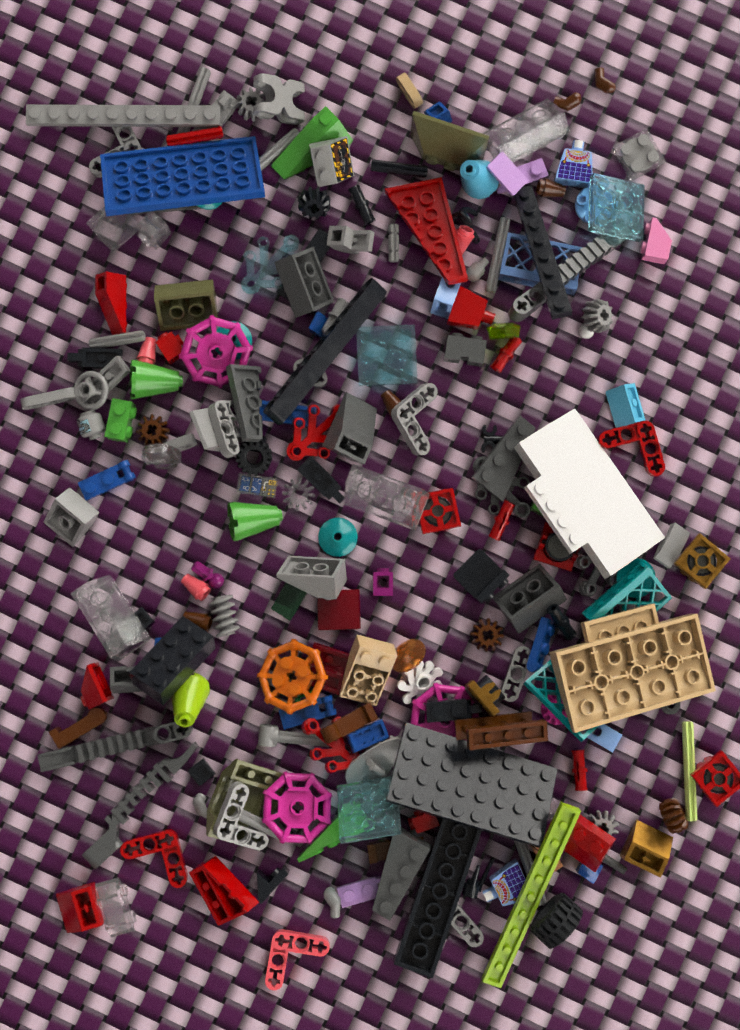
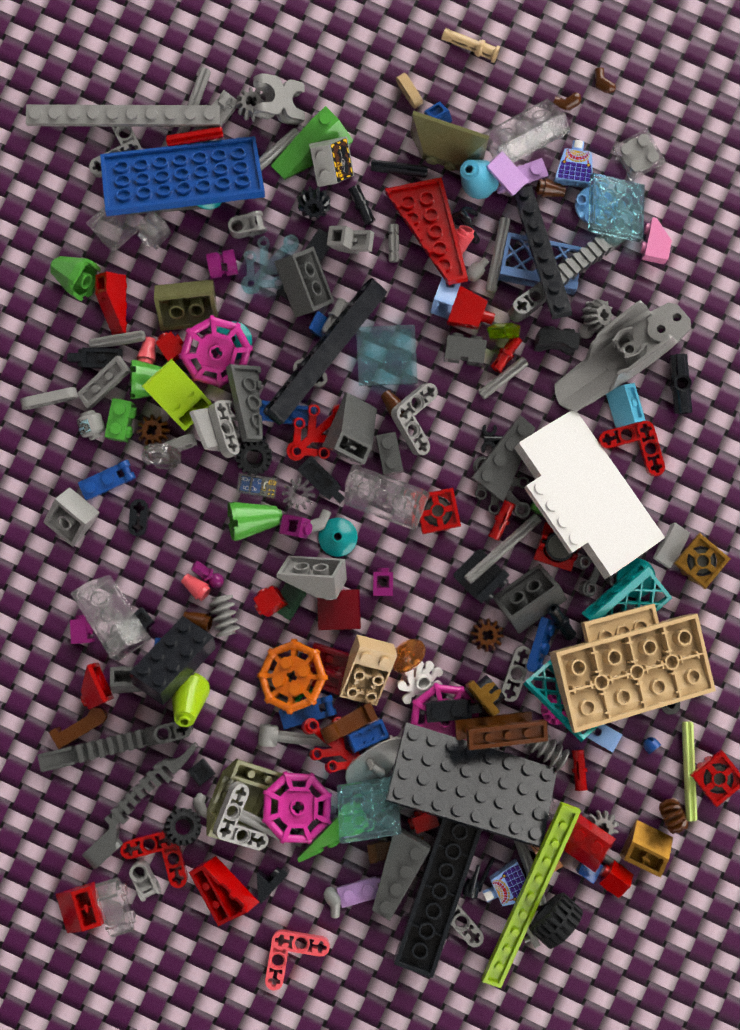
light grey piece [74,371,109,410] -> none
none -> bright green cone [50,256,101,301]
none -> magenta brick [70,615,95,644]
none -> black beam [128,499,149,537]
none -> light grey piece [129,860,162,902]
none -> lime slope [142,359,213,431]
none -> black tyre [164,808,202,846]
none -> magenta wheel [206,249,238,279]
none -> light grey piece [228,211,267,239]
none -> red brick [253,585,288,617]
none -> magenta brick [279,514,312,539]
none -> light grey arm [310,509,331,533]
none -> dark grey brick [376,432,403,476]
none -> tan pin [441,28,500,63]
none -> light grey axle [464,514,541,584]
none -> light grey axle [478,357,528,399]
none -> light grey piece [523,928,541,948]
none -> light grey piece [524,734,570,772]
none -> black brick [534,326,580,356]
none -> light grey piece [555,300,691,412]
none -> red brick [599,860,634,898]
none -> blue hinge [643,737,661,754]
none -> black piece [669,353,692,415]

